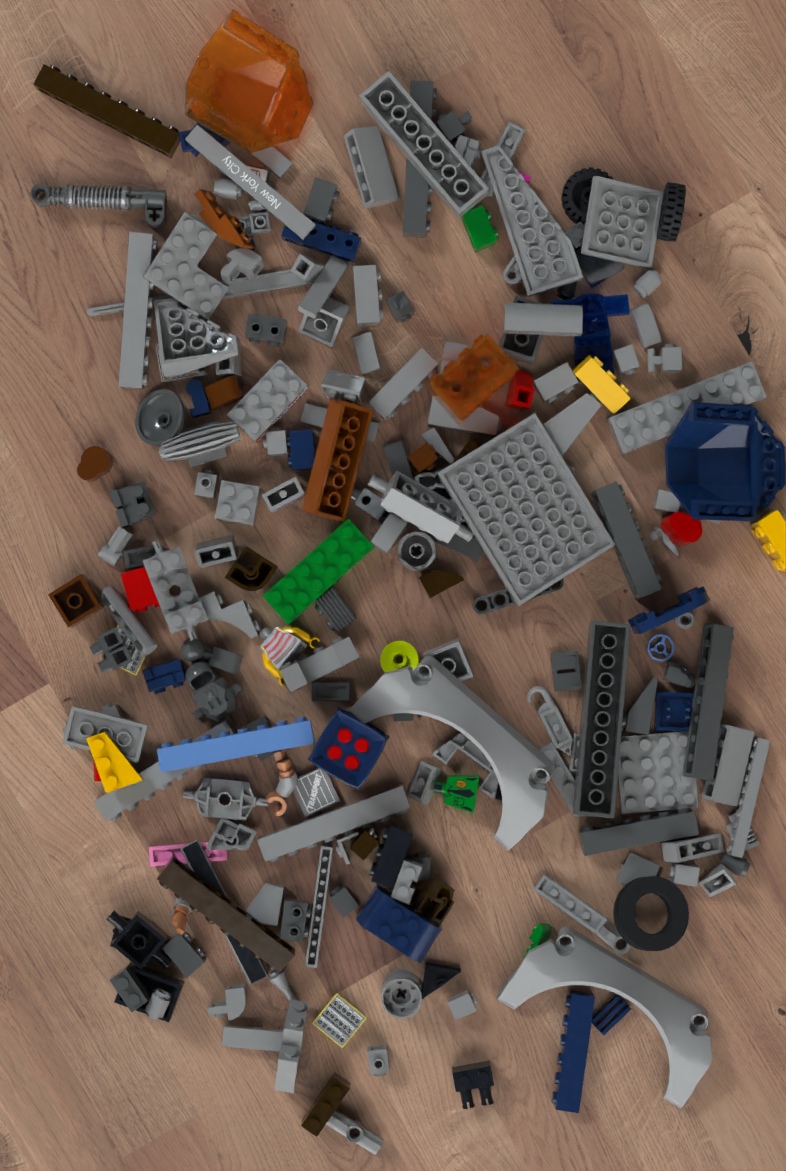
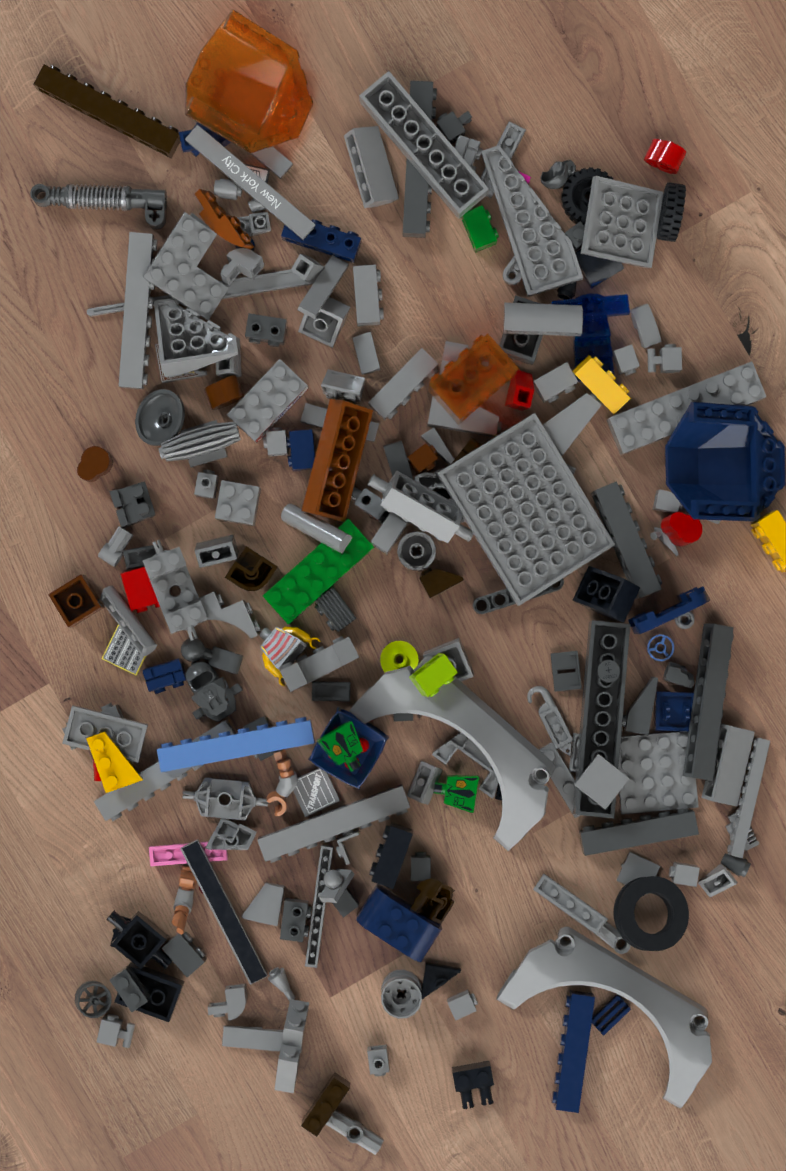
dark grey hips [89,627,133,672] -> none
light grey brick [145,989,171,1020] -> none
dark brown brick [157,856,295,973] -> none
dark blue leg [186,380,212,419] -> none
light grey brick [262,477,305,513] -> none
dark grey brick [303,177,340,225] -> none
light grey tile [312,992,367,1048] -> none
dark brown brick [350,827,380,861] -> none
dark grey brick [386,291,414,323] -> none
light grey brick [391,857,424,904] -> none
dark grey slope [427,532,483,562] -> none
green slope [523,923,551,959] -> none
light grey brick [633,270,662,298] -> none
light grey slope [661,833,724,863] -> none
none -> dark grey wheel [74,981,112,1018]
none -> light grey brick [97,1014,135,1048]
none -> light grey brick [281,504,352,553]
none -> green torso [317,721,363,771]
none -> light grey tile [319,869,355,903]
none -> lime brick [409,653,458,697]
none -> dark grey hair [540,160,576,189]
none -> black brick [573,566,641,623]
none -> light grey tile [574,754,630,810]
none -> dark grey piece [597,660,620,682]
none -> red piece [644,139,686,174]

